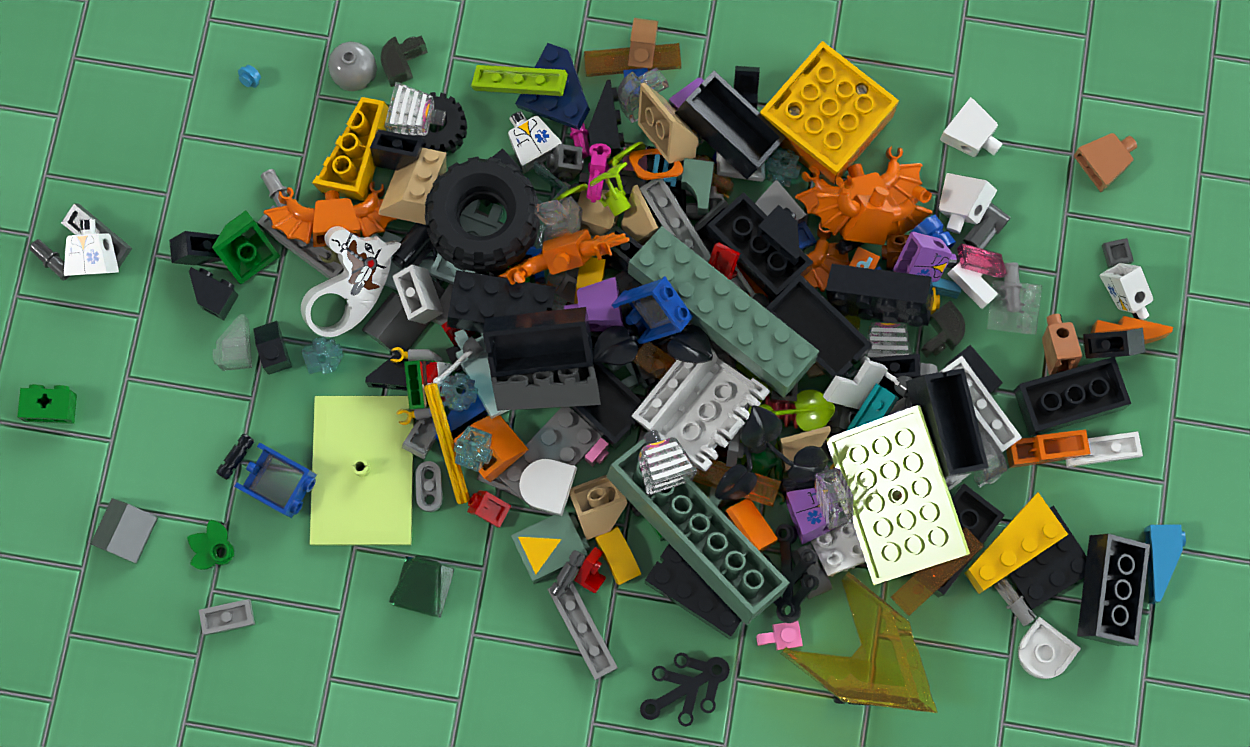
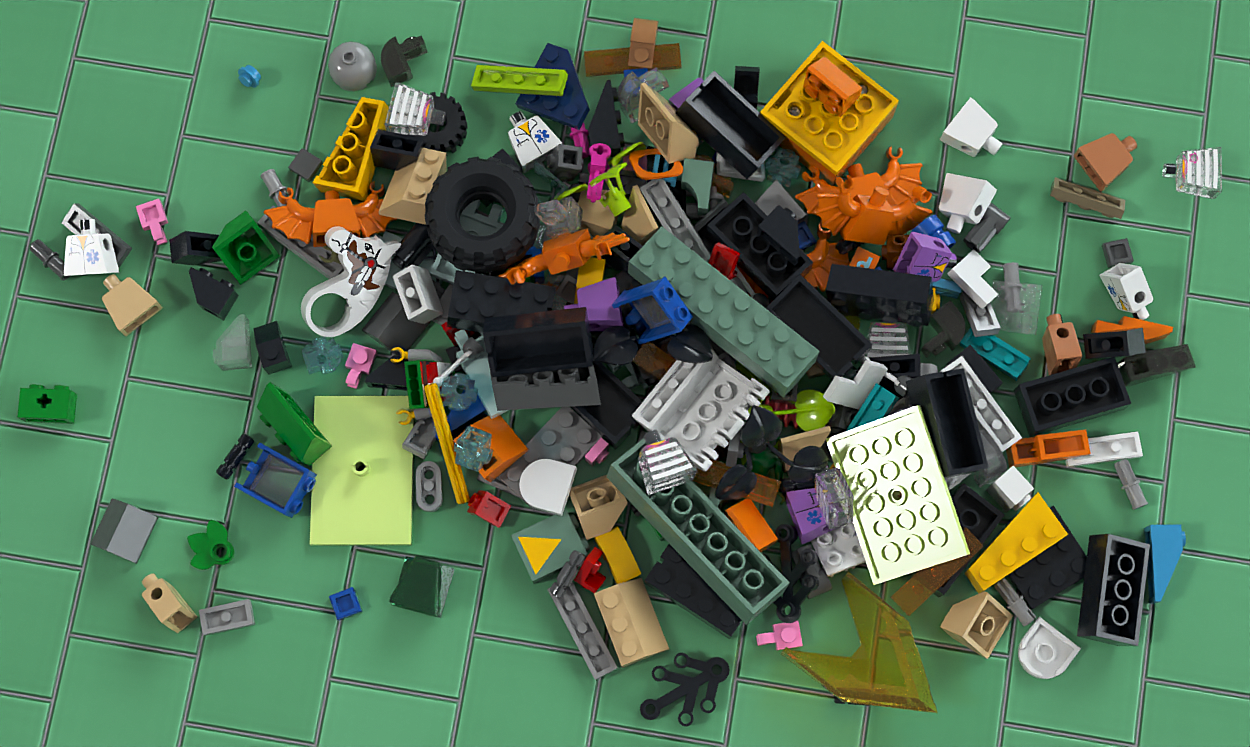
clear pink tile [957,244,1006,278] -> none
none -> tan torso [102,274,163,336]
none -> bright pink plate [136,199,168,246]
none -> tan torso [142,574,197,633]
none -> green slope [257,382,332,466]
none -> dark grey tile [288,148,323,182]
none -> blue tile [329,587,362,621]
none -> bright pink plate [345,343,377,389]
none -> tan slope [594,578,669,668]
none -> orange slope [803,57,862,118]
none -> tan slope [940,591,1013,659]
none -> light grey plate [960,292,1001,337]
none -> teal hinge [960,328,1031,381]
none -> white brick [986,466,1034,512]
none -> dark tan plate [1050,177,1125,219]
none -> light grey axle [1114,459,1148,510]
none -> clear smoke slope [1117,344,1196,387]
none -> clear torso [1162,147,1222,199]

